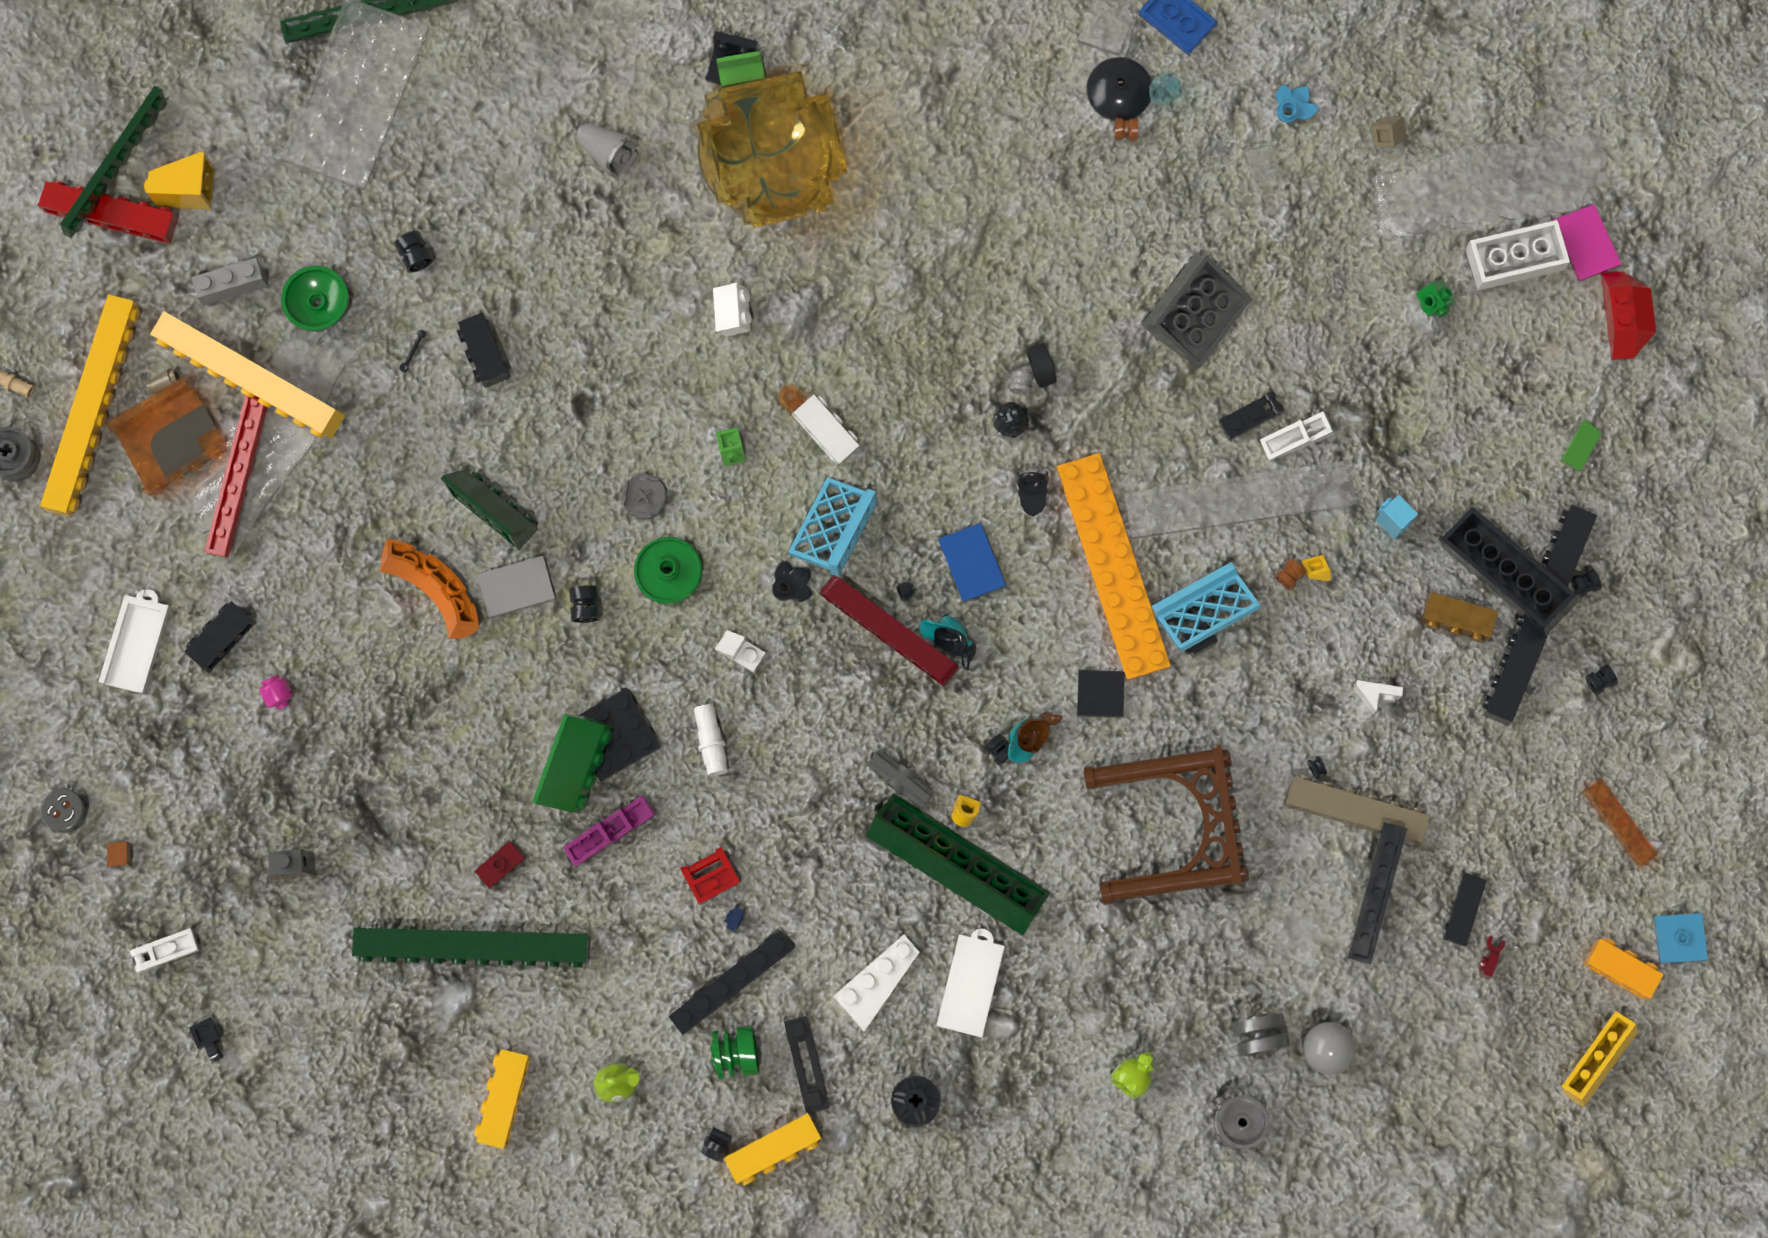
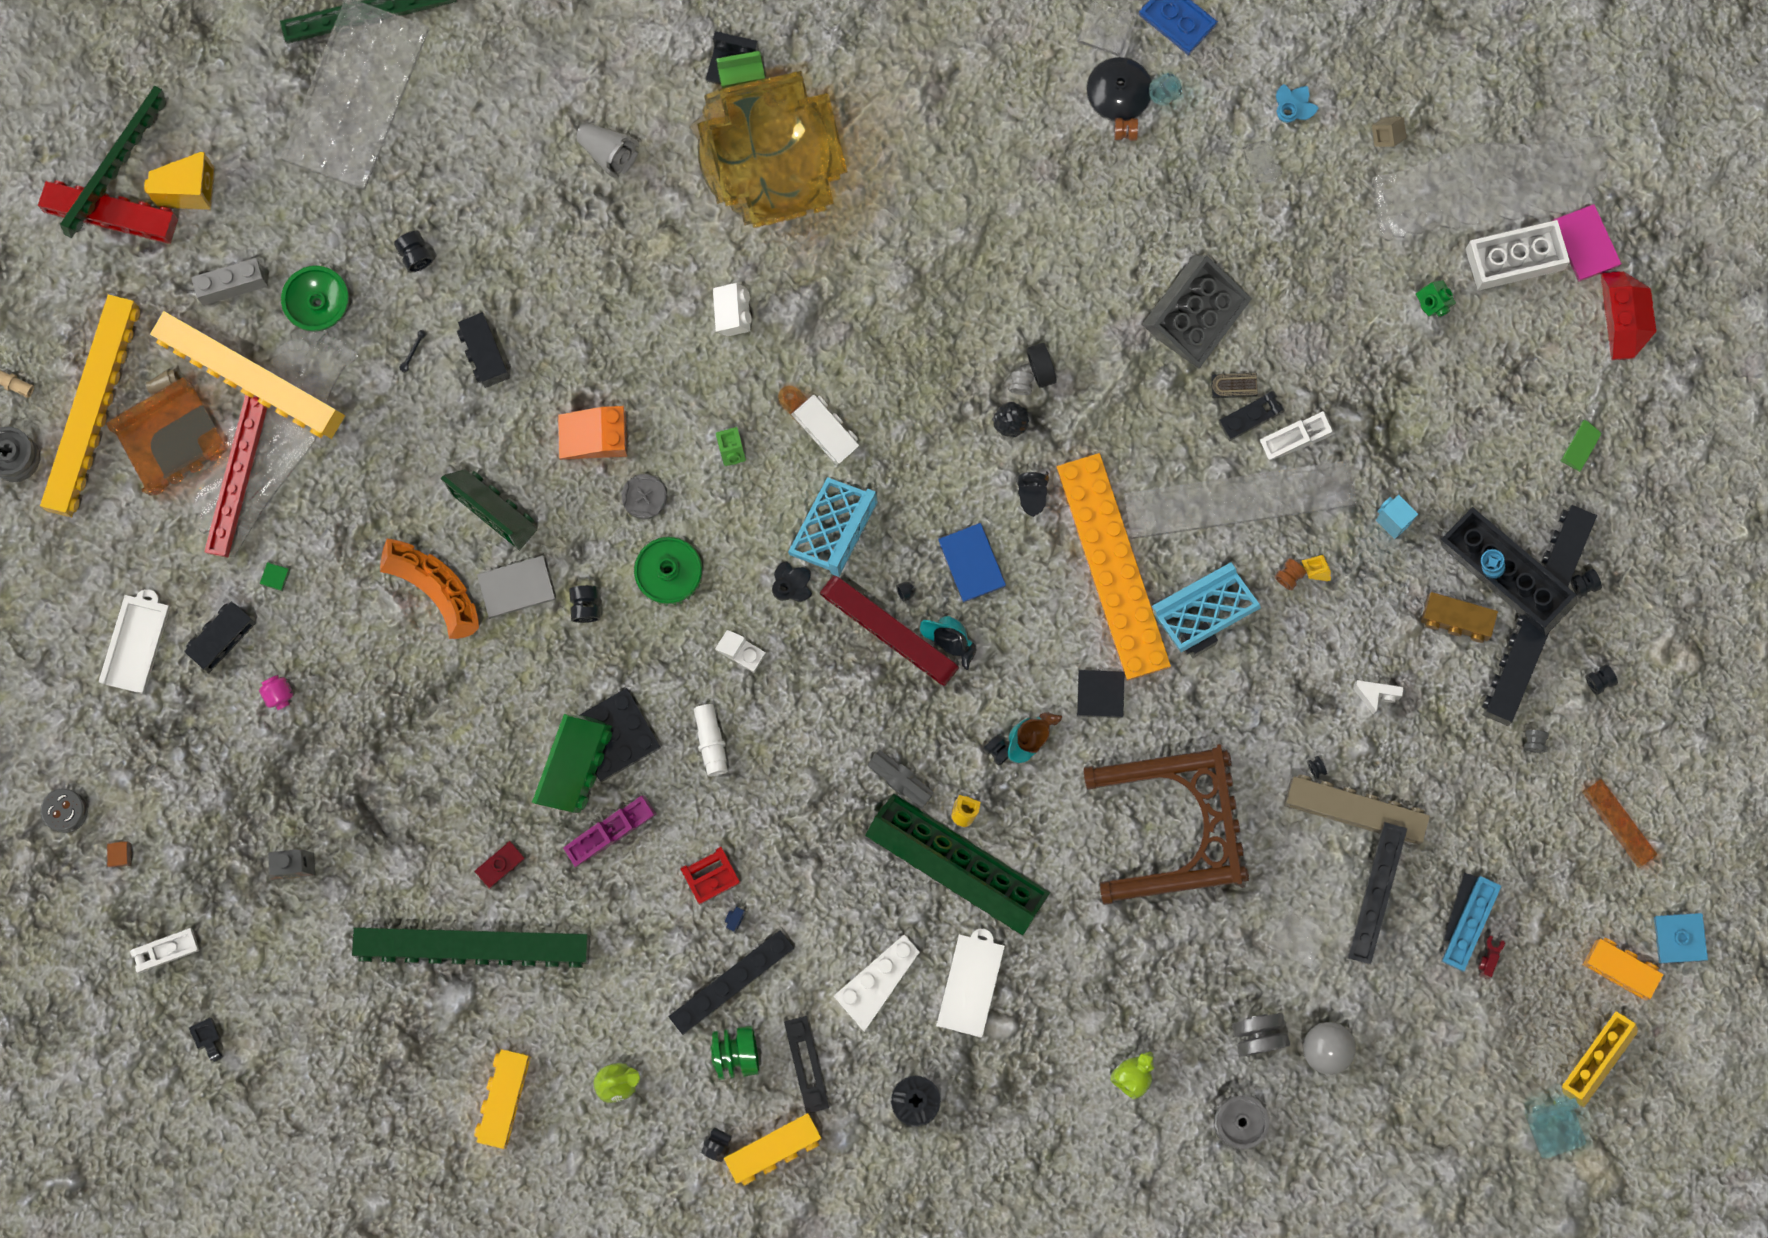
none -> green tile [260,562,290,592]
none -> orange slope [558,406,627,460]
none -> tile [1211,373,1258,398]
none -> dark azure plate [1441,876,1502,972]
none -> dark azure wheel [1481,549,1505,578]
none -> dark grey wheel [1524,730,1549,753]
none -> clear light blue bracket [1525,1095,1586,1159]

